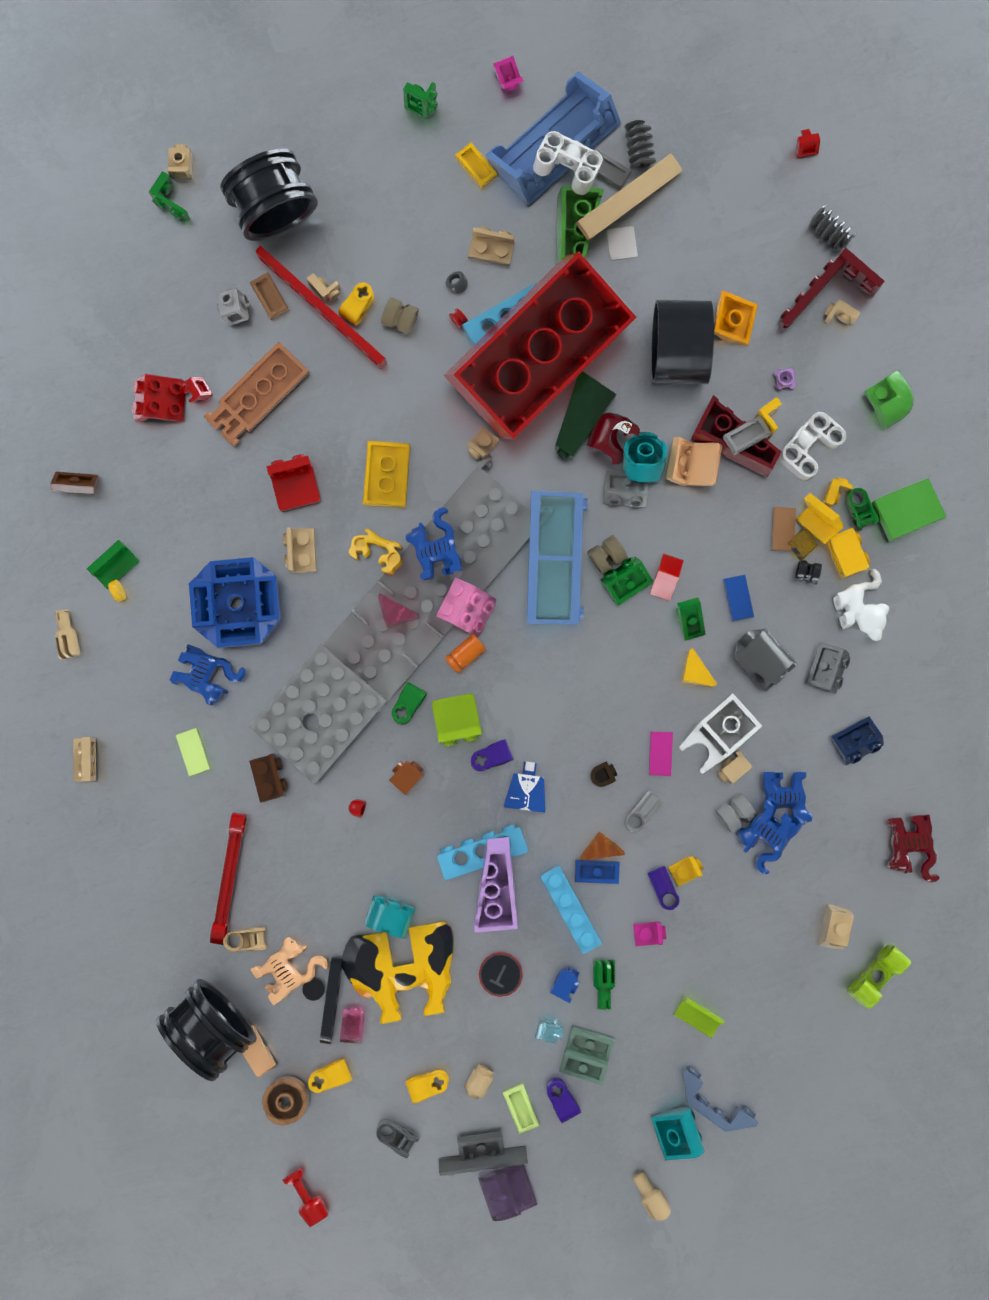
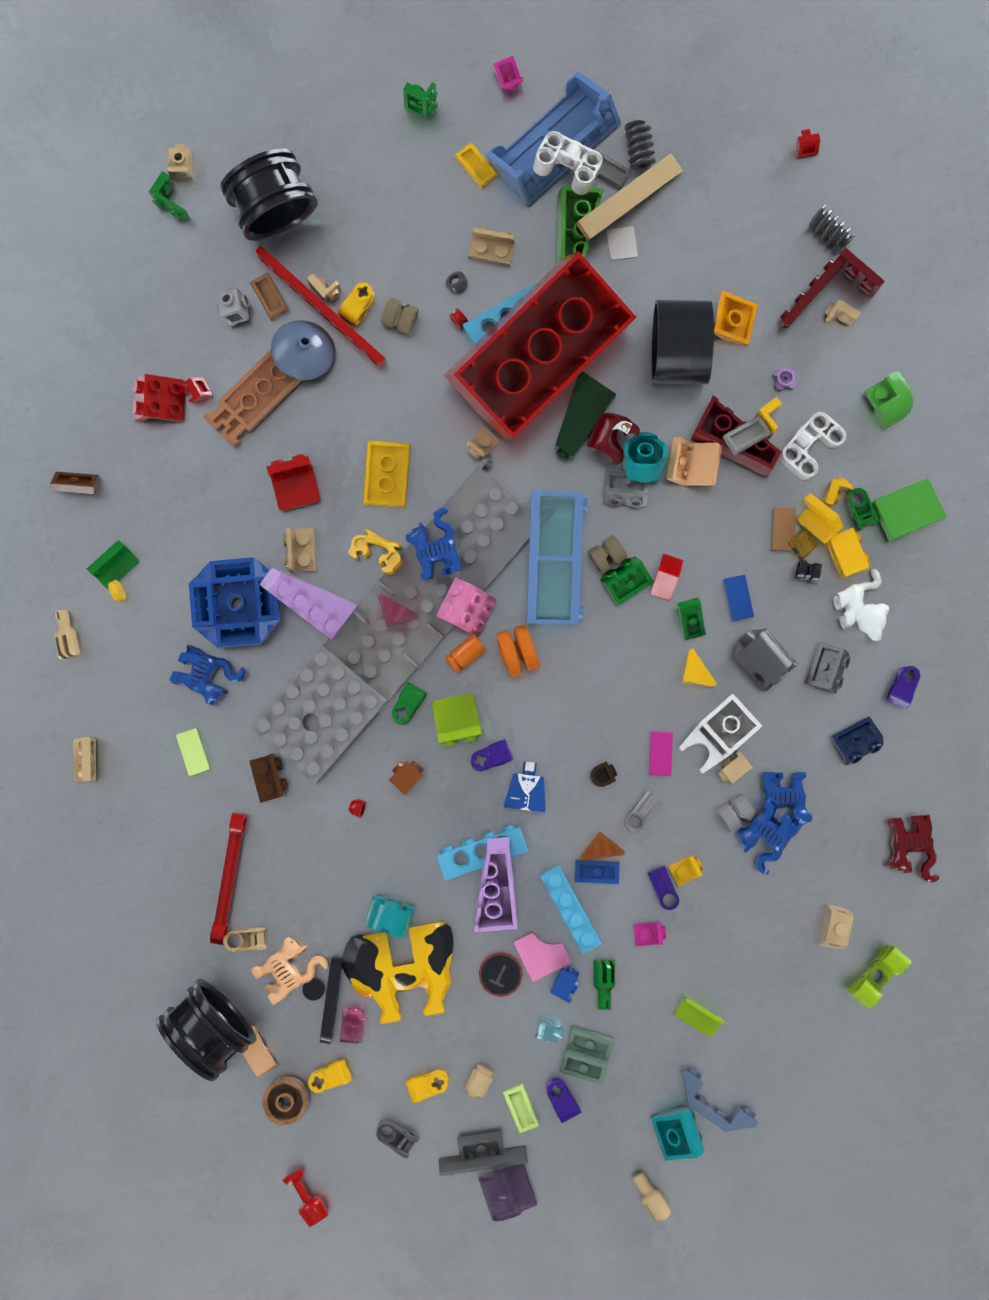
none -> lavender wedge [259,567,357,639]
none -> sand blue dish [271,320,335,380]
none -> orange wheel [496,623,540,678]
none -> bright pink tile [513,932,572,982]
none -> dark purple piece [886,666,921,709]

